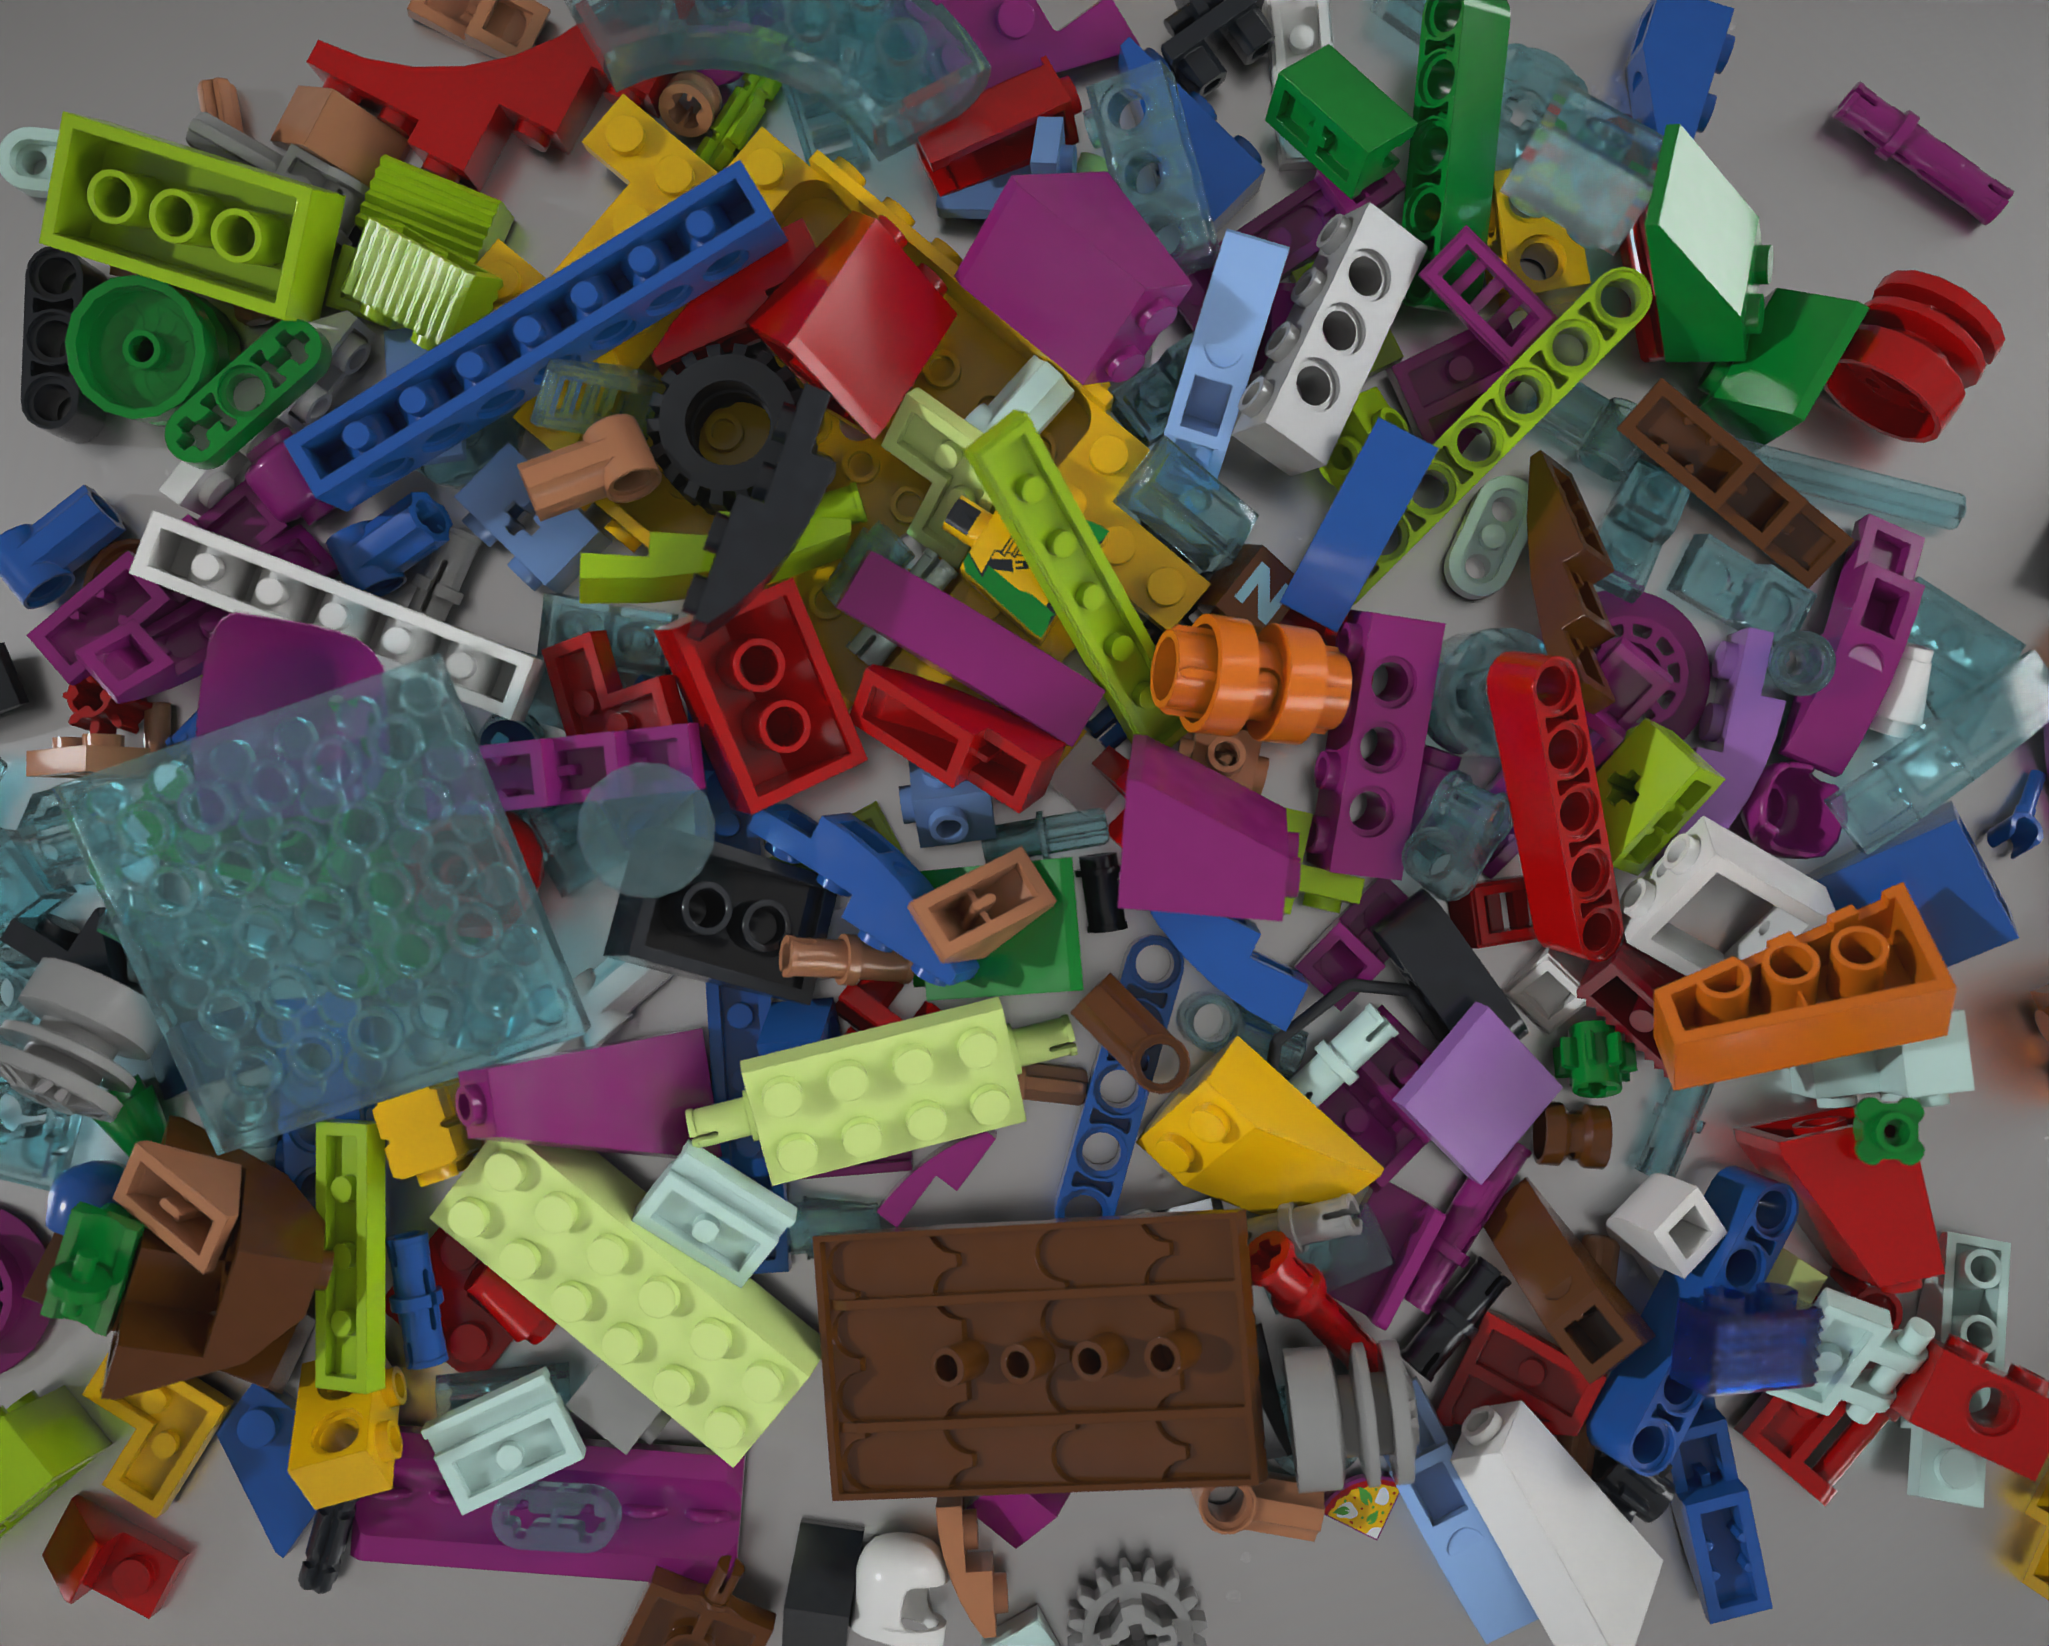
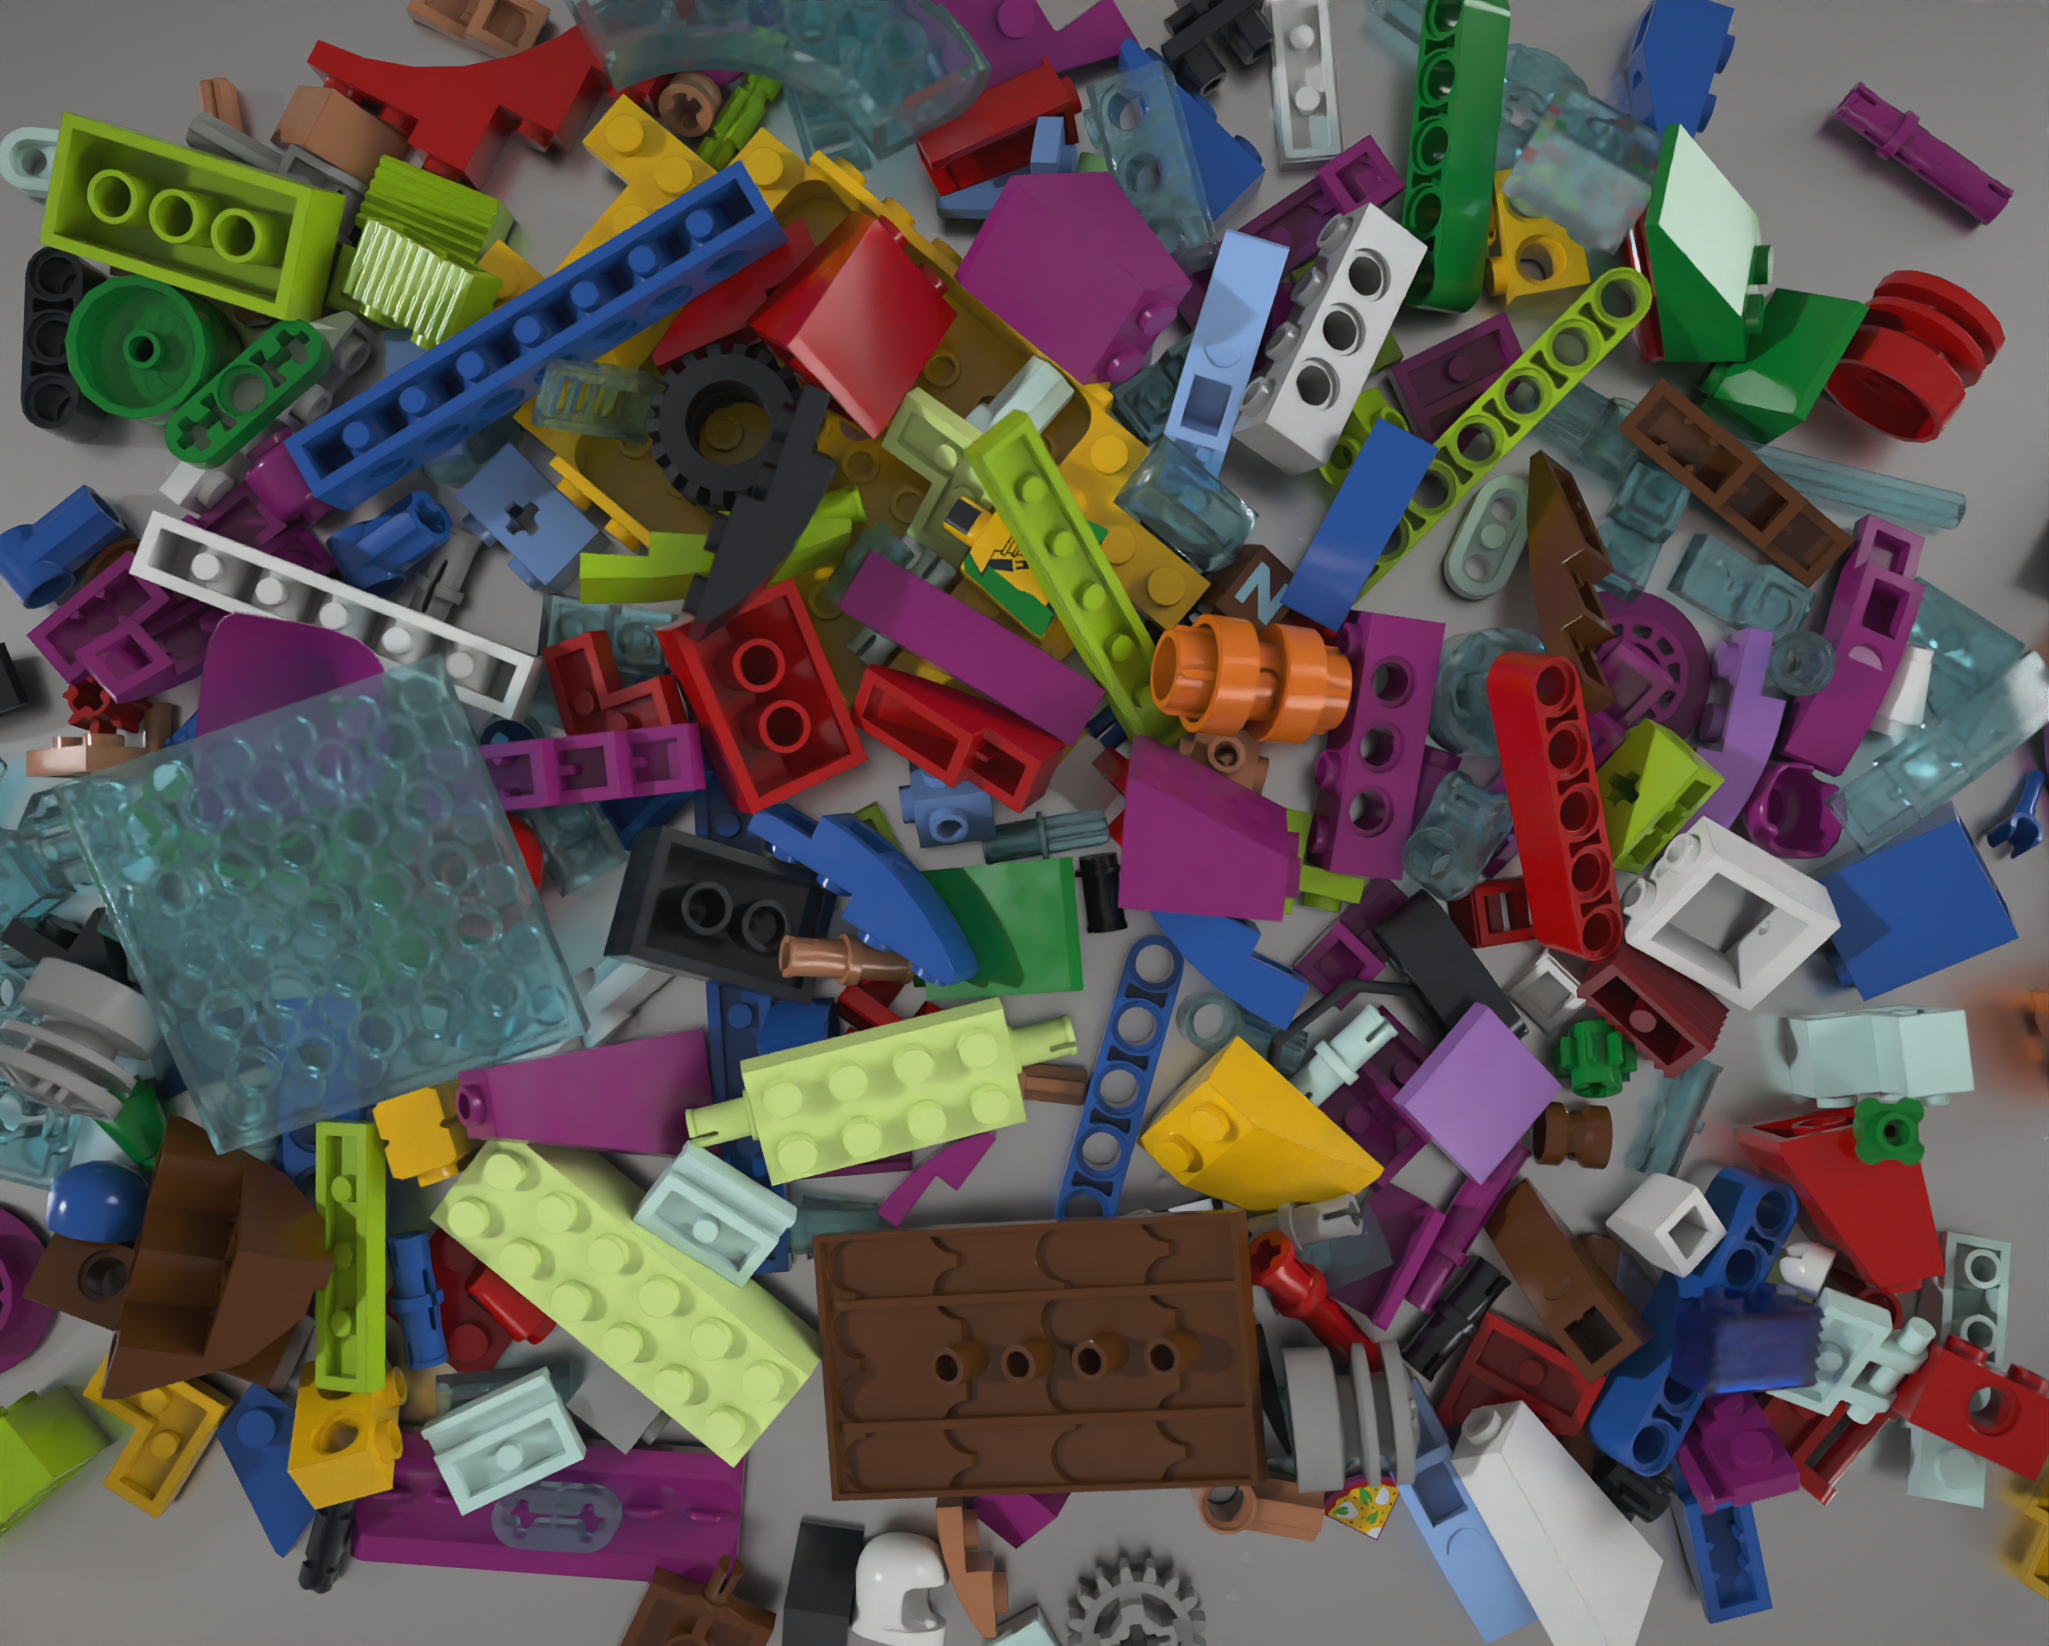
green hips [40,1201,145,1337] -> none
red slope [42,1494,190,1619] -> none
nougat slope [112,1140,242,1274] -> none
nougat piece [517,414,662,522] -> none
clear light blue tile [577,762,716,898] -> none
nougat slope [907,846,1057,964] -> none
reddish brown piece [1070,973,1191,1094] -> none
green hinge [1265,44,1418,200] -> none
magenta slope [1418,225,1558,366] -> none
orange wedge [1653,882,1957,1091] -> none
none -> magenta plate [1674,1373,1800,1515]
none -> white hinge [1779,1240,1837,1300]

